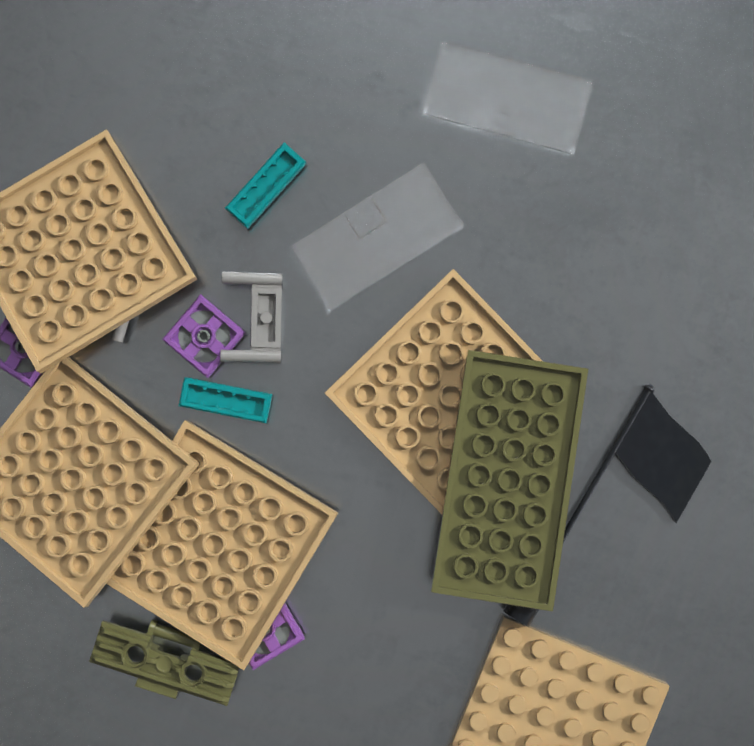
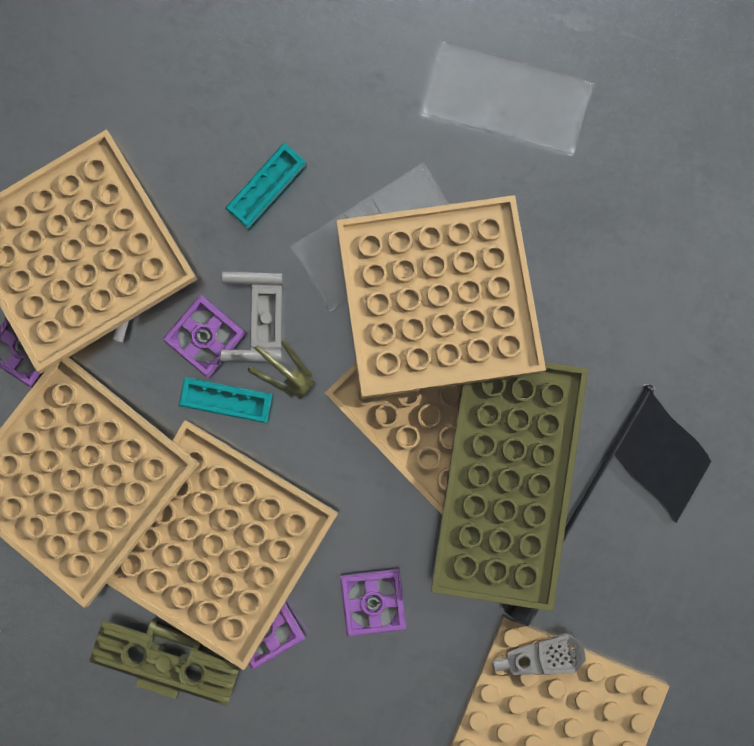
none -> olive plant [248,340,315,400]
none -> tan plate [336,195,546,399]
none -> medium lavender piece [340,569,406,637]
none -> light grey piece [493,633,586,675]

